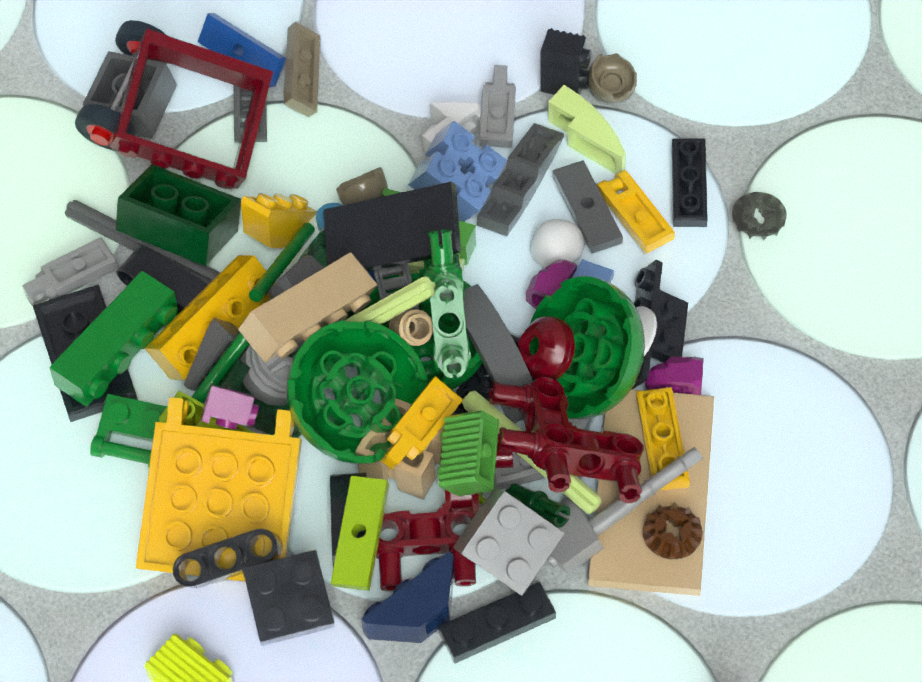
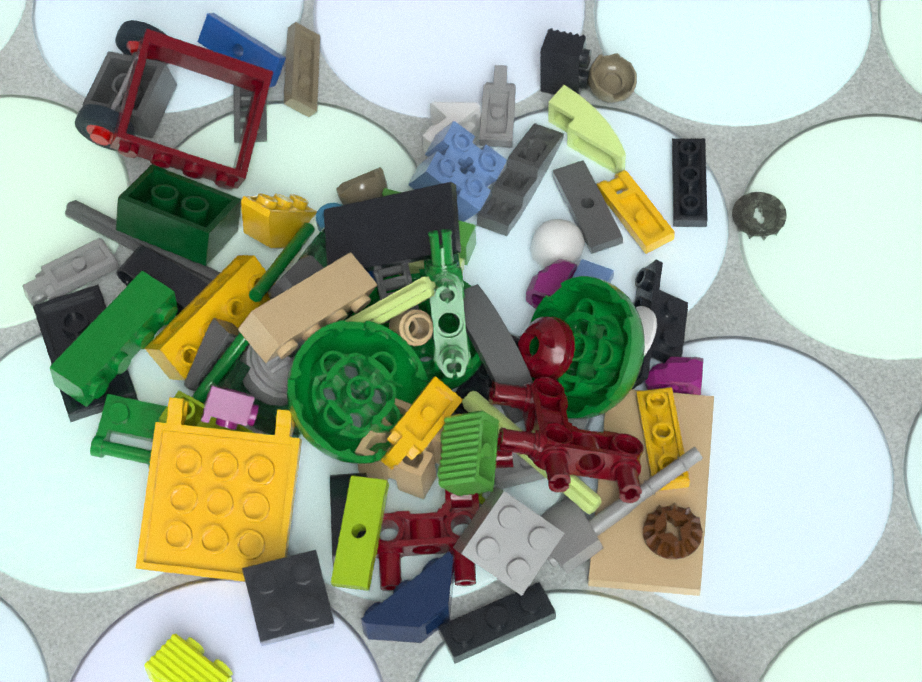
black beam [173,528,283,588] -> none
dark green axle [505,483,570,528] -> none

